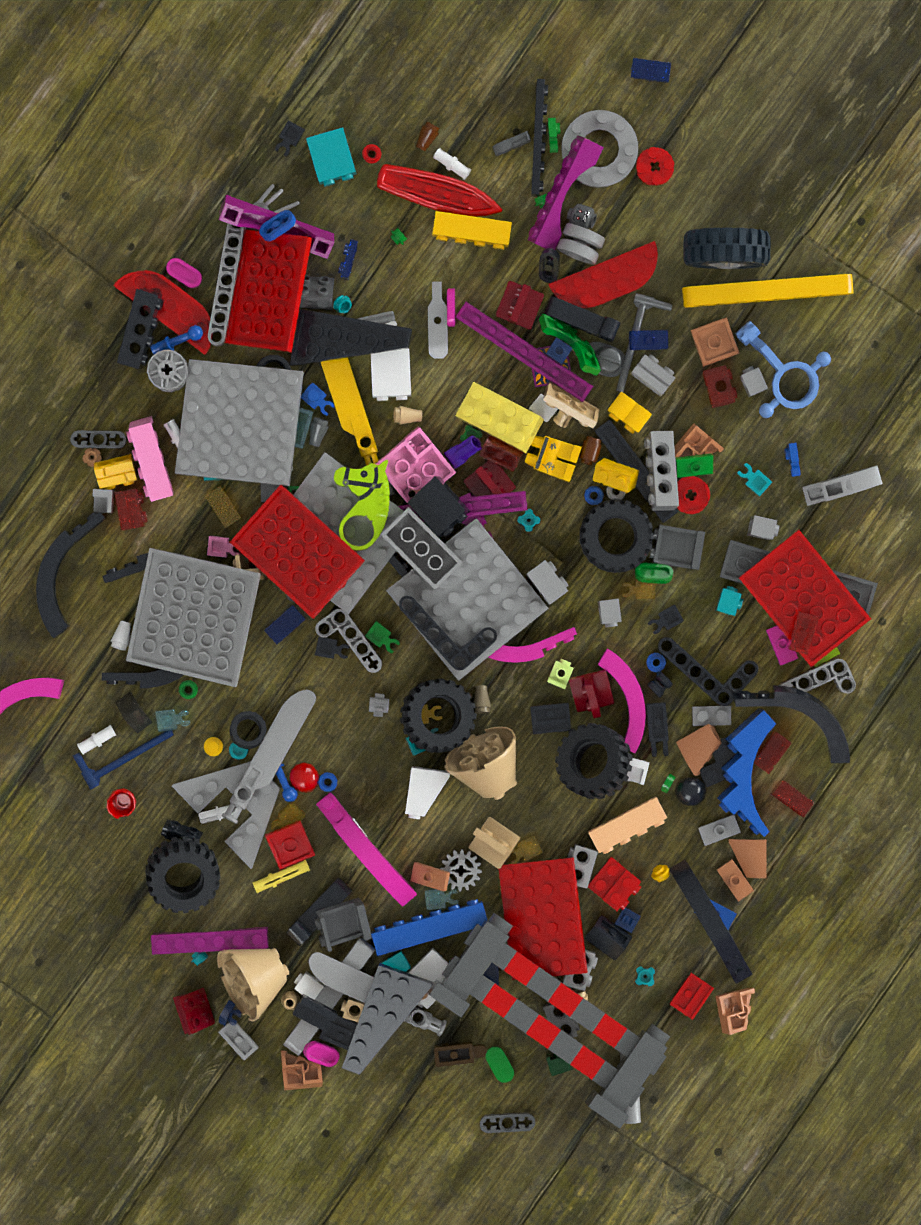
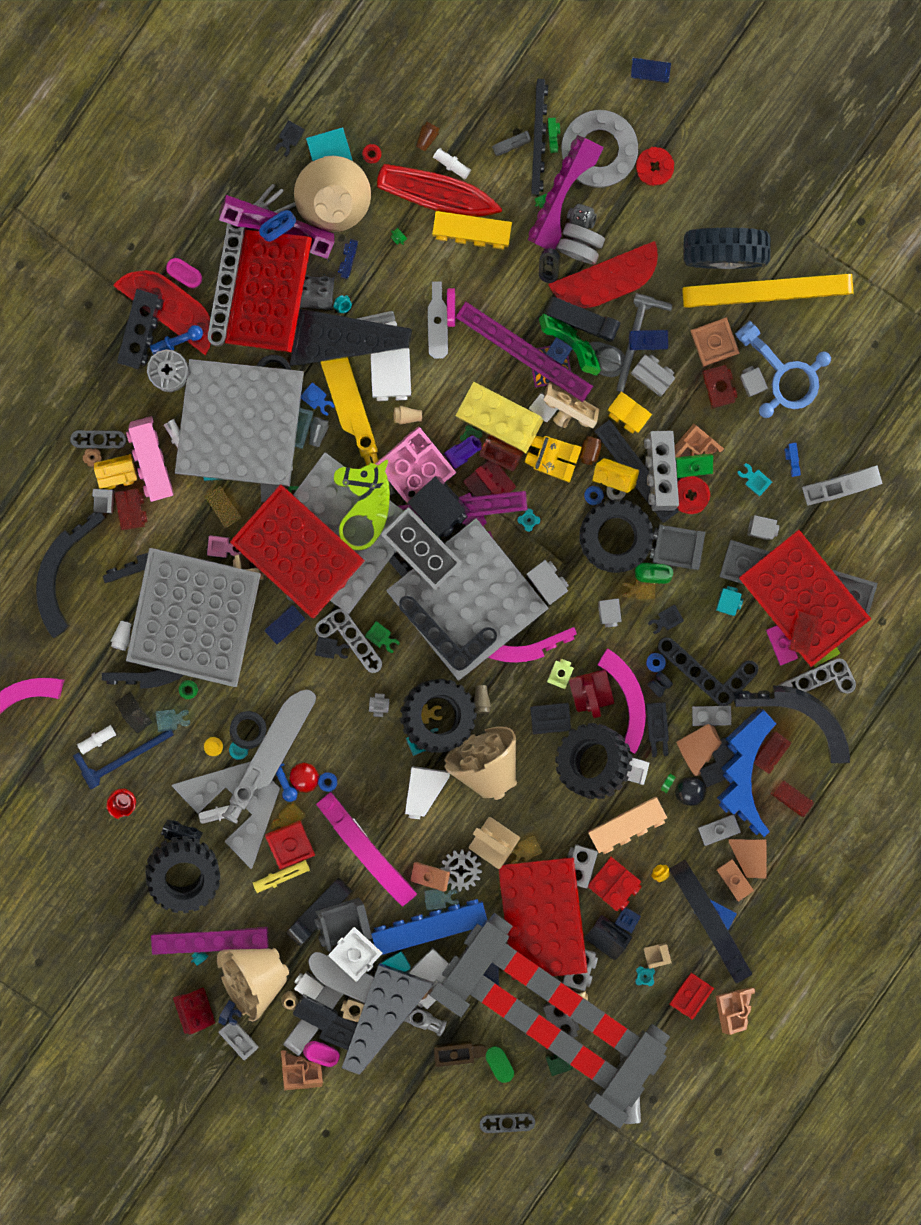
dark red bracket [496,281,544,330] -> none
none -> tan cone [294,156,371,232]
none -> white plate [328,927,382,982]
none -> tan panel [644,942,671,969]

